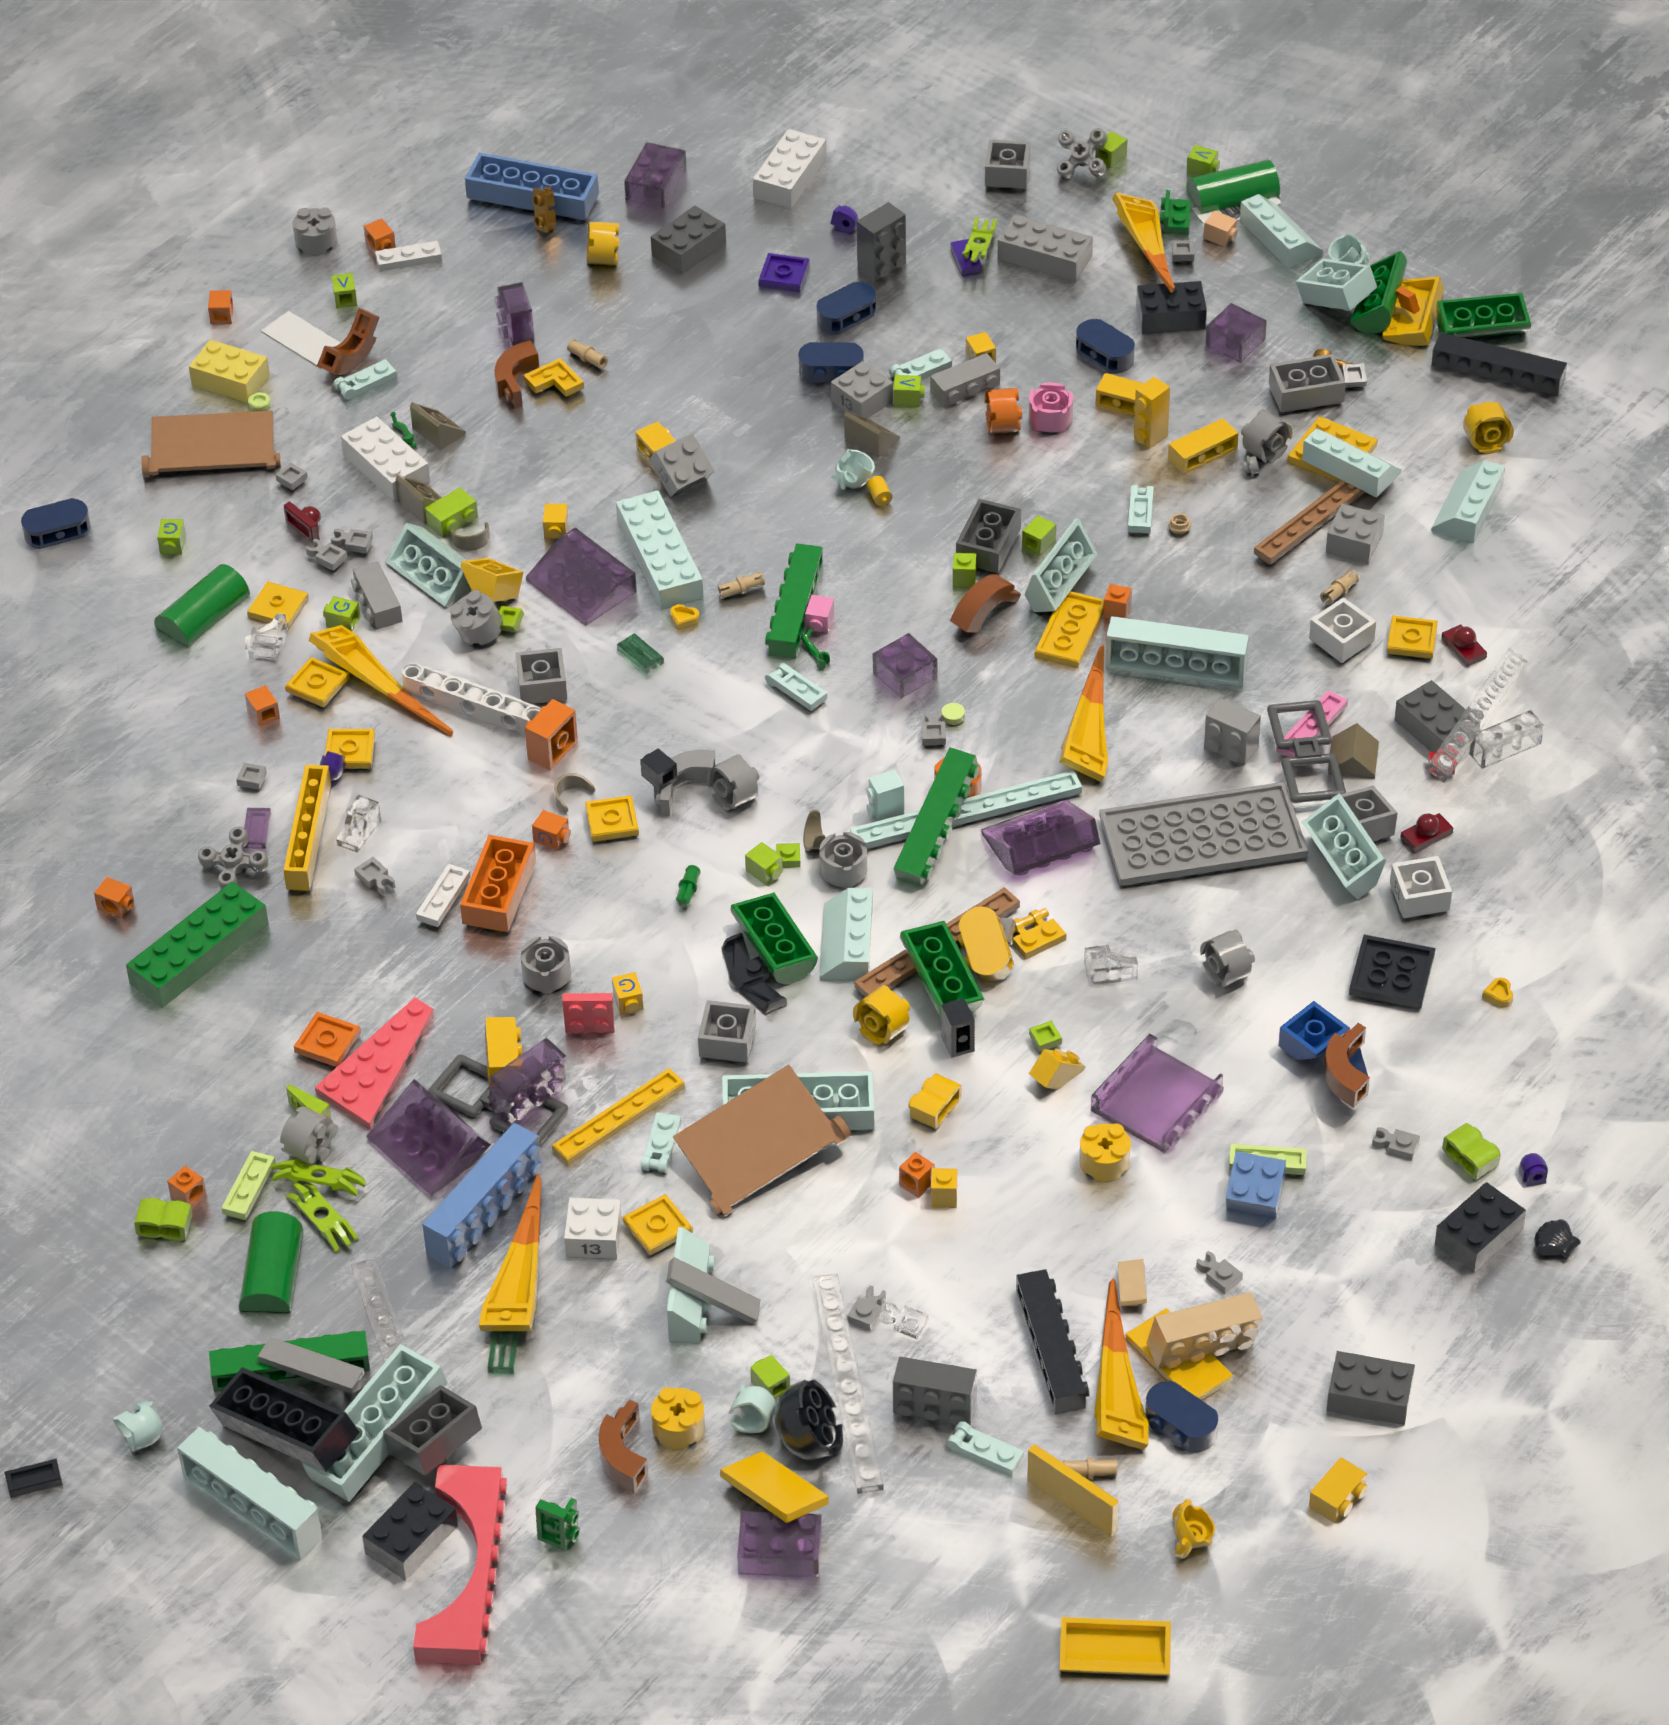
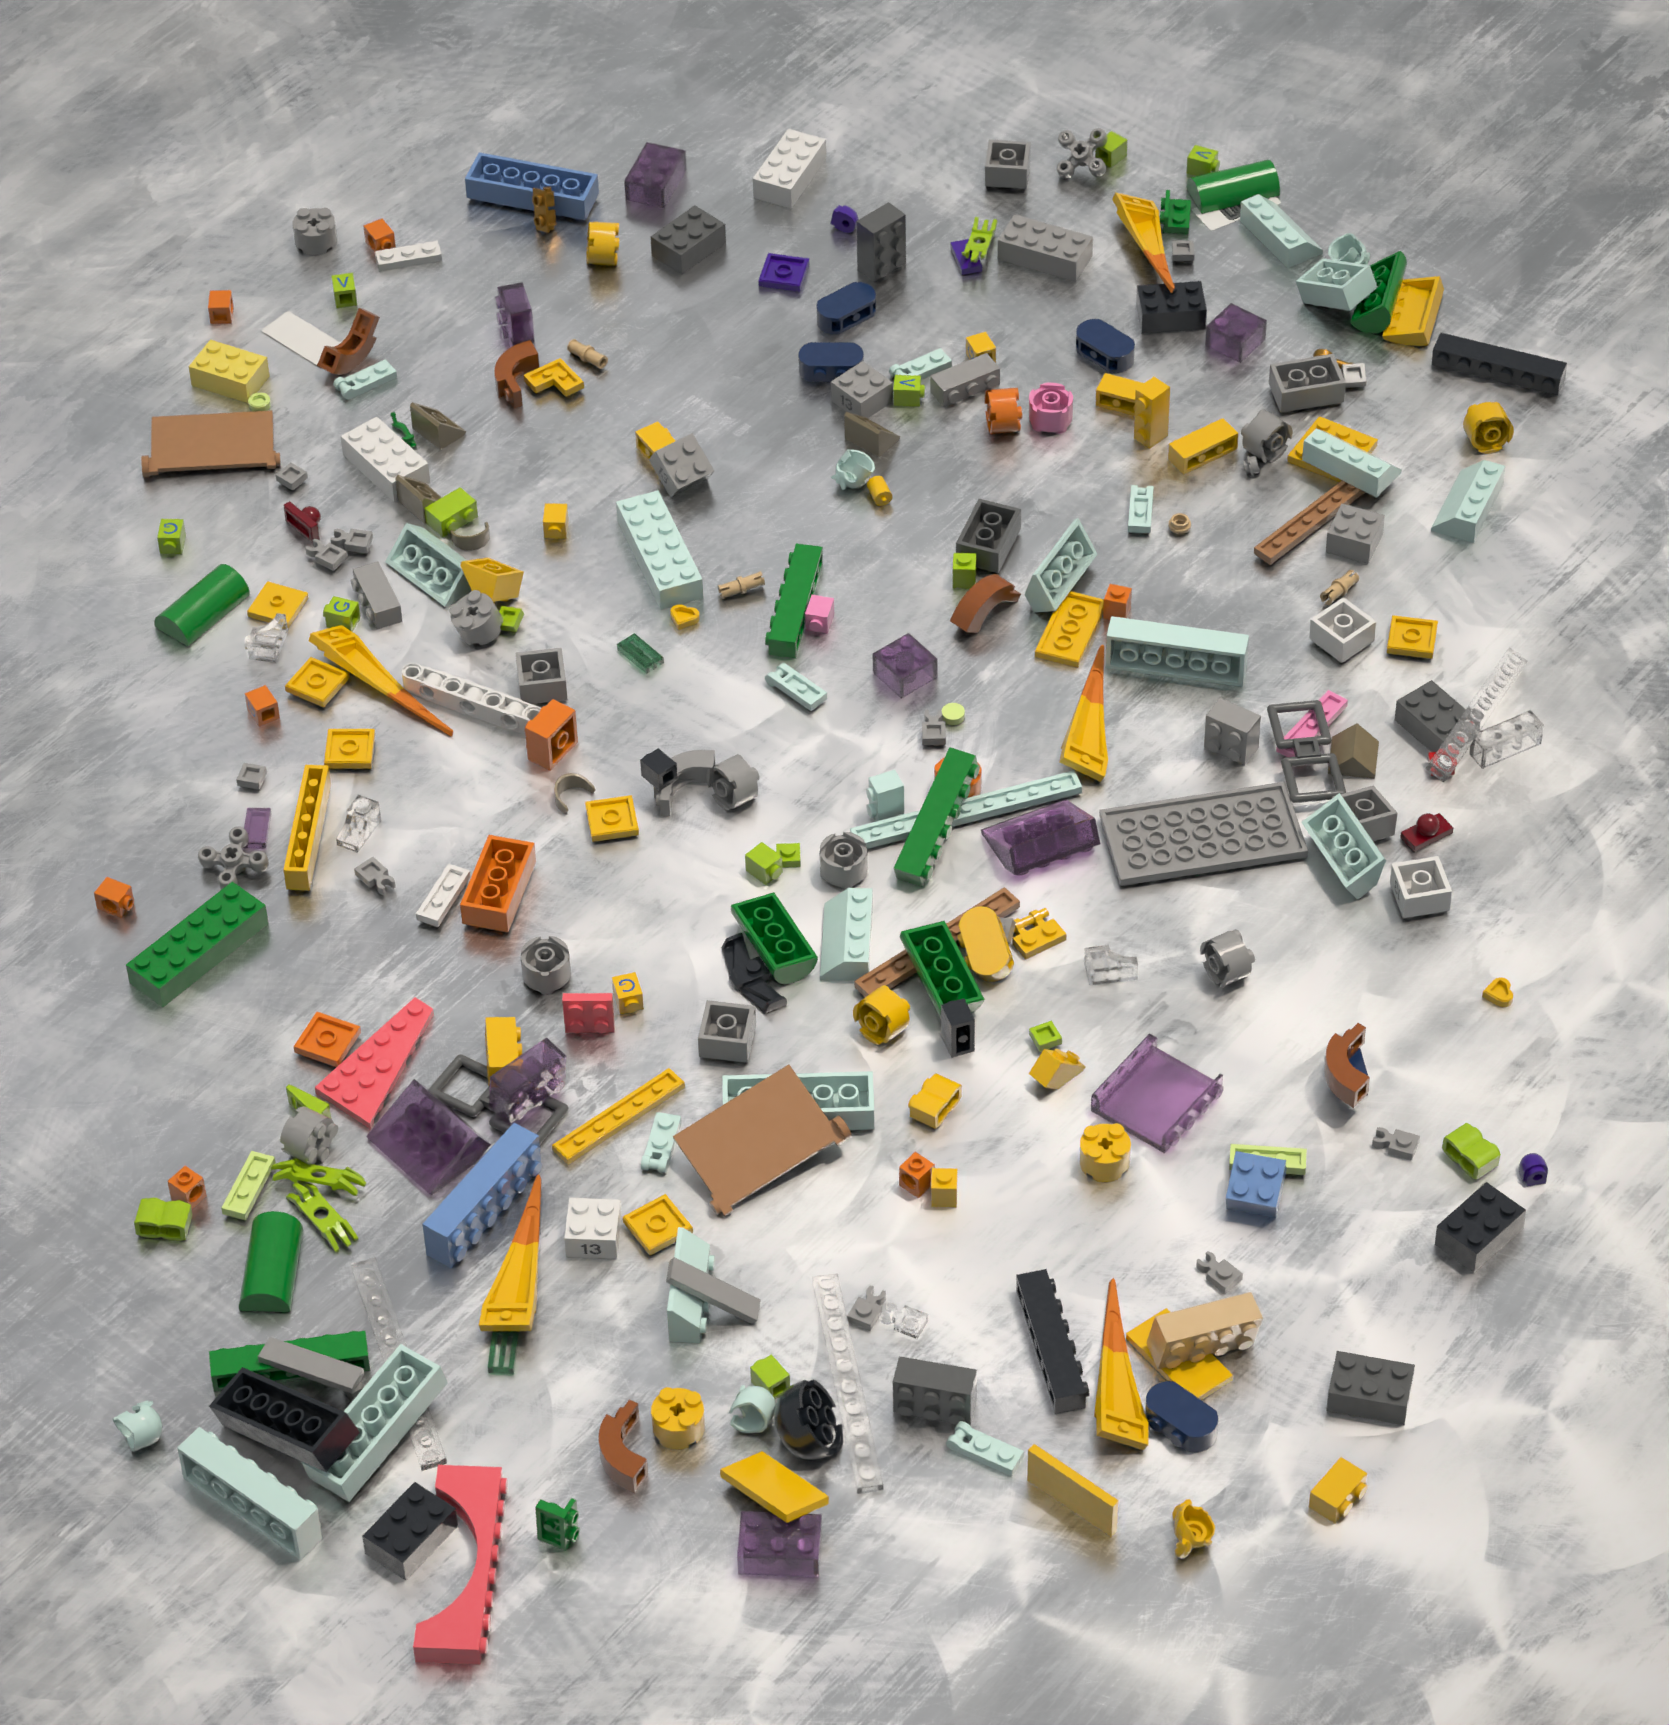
black tile [4,1459,63,1498] -> none
dark blue brick [21,498,91,549] -> none
dark purple piece [320,750,346,782] -> none
dark grey brick [383,1385,482,1476] -> none
clear purple slope [526,527,637,626] -> none
orange brick [532,810,571,850] -> none
green axle [676,865,701,906] -> none
green piece [801,629,830,670] -> none
dark tan helmet [803,810,826,851] -> none
lime brick [1022,515,1056,556] -> none
yellow slope [1060,1617,1171,1676] -> none
tan pin [1062,1457,1117,1479] -> none
tan slope [1118,1259,1147,1307] -> none
light nougat brick [1203,210,1238,247] -> none
blue slope [1278,1001,1350,1060] -> none
black plate [1349,934,1436,1009] -> none
orange tile [1396,286,1420,314] -> none
green brick [1436,293,1531,338] -> none
dark red tile [1441,624,1487,666] -> none
black animal [1534,1219,1581,1259] -> none

